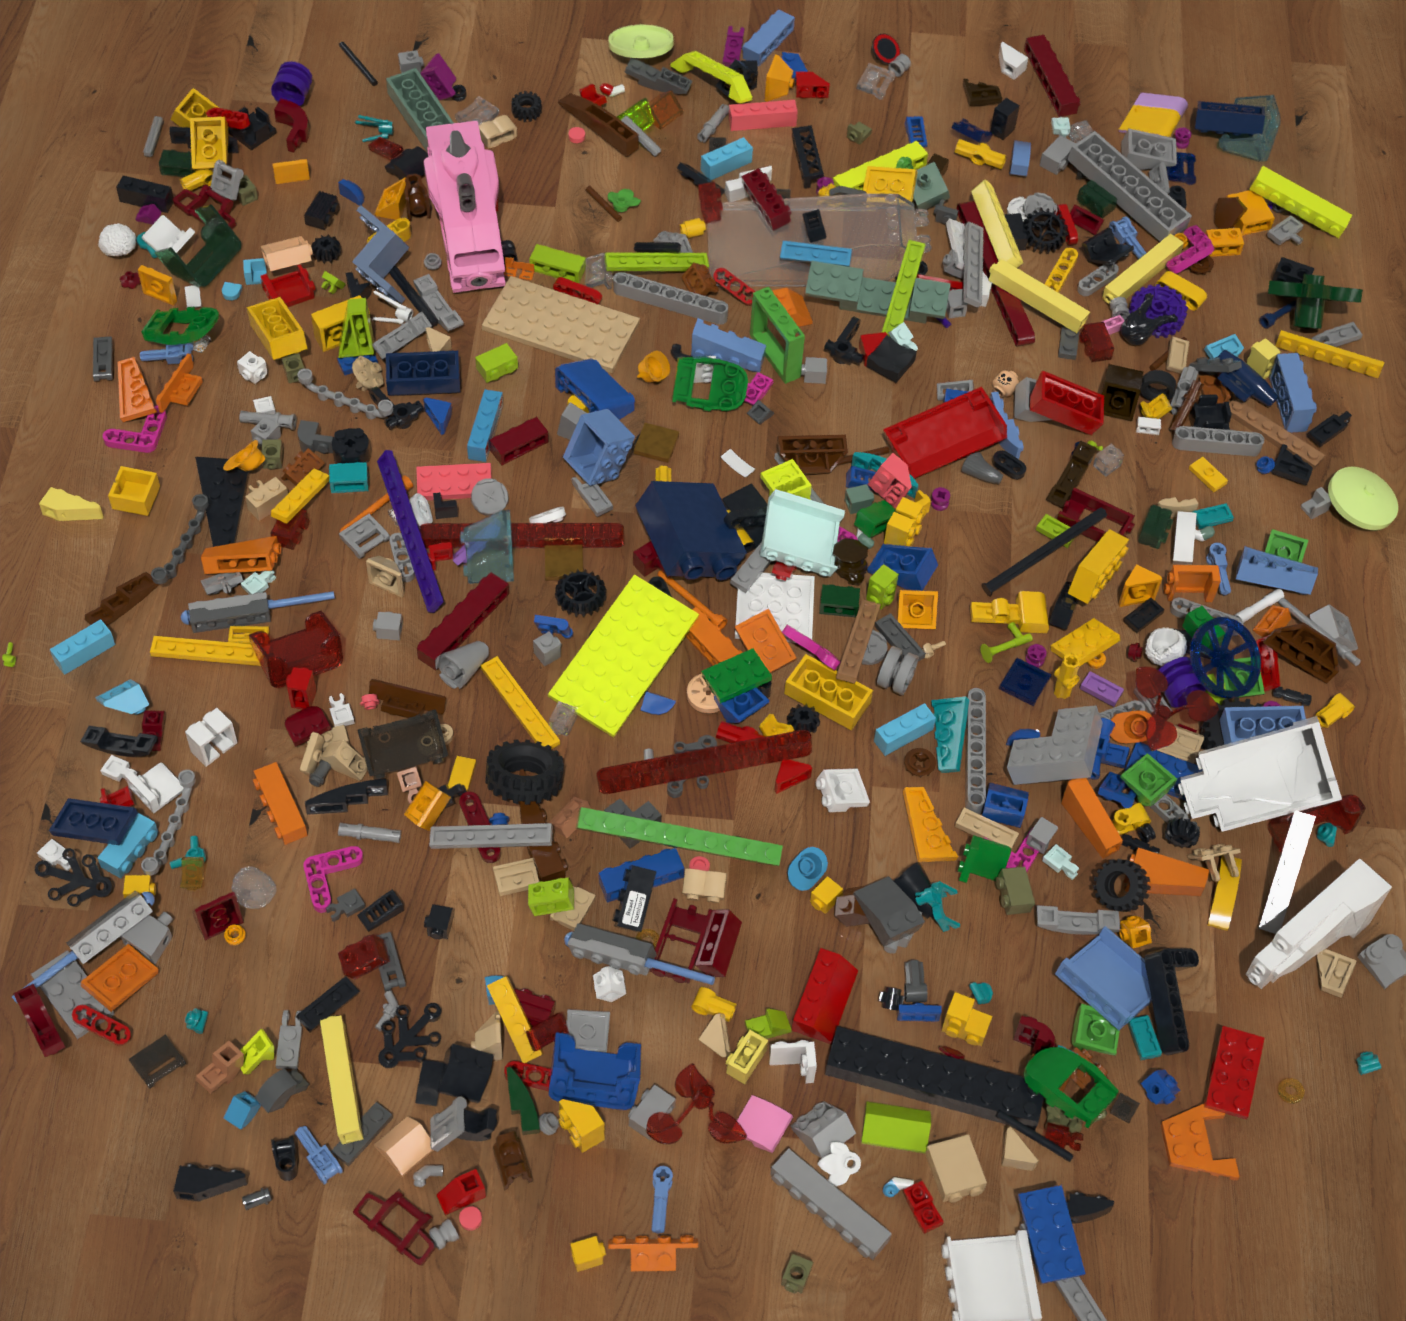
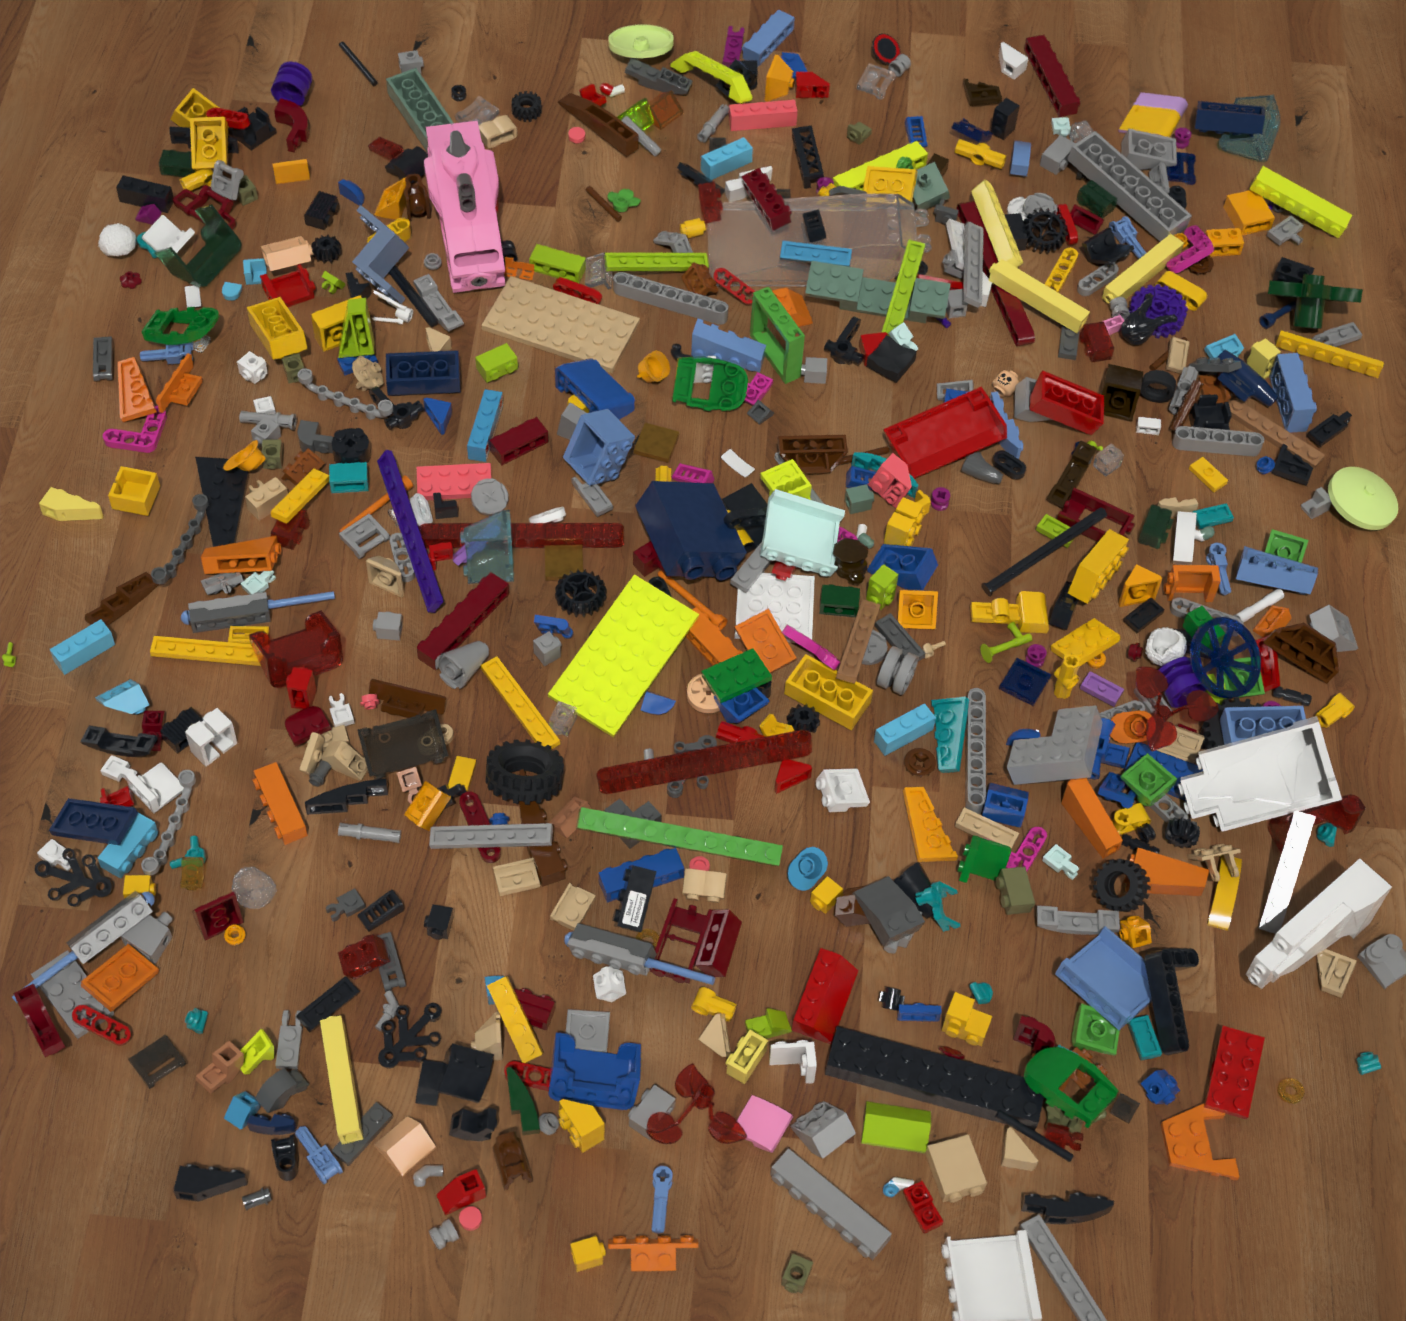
light orange plate [138,265,177,306] -> none
light grey axle [143,116,163,157] -> none
dark pink beam [303,846,363,913] -> none
dark red bar [353,1191,436,1266] -> none
teal plant [355,115,392,142] -> none
light grey slope [372,312,432,359] -> none
magenta bracket [420,53,456,100] -> none
light grey plate [430,1096,467,1151] -> none
clear red plate [525,1013,569,1051] -> none
lime brick [528,878,574,916] -> none
black axle [634,242,681,253] -> none
white plate [818,1142,861,1186] -> none
green brick [854,500,900,538] -> none
dark grey piece [904,960,927,1002] -> none
blue plate [1018,1185,1085,1284] -> none
light grey panel [1026,817,1058,854] -> none
yellow bracket [1140,393,1172,419] -> none
reddish brown slope [1215,197,1248,229] -> none
light grey bar [1279,598,1361,666] -> none
none -> black brick [160,707,203,754]
none -> dark blue slope [247,1114,297,1135]
none -> dark pink slope [672,463,714,483]

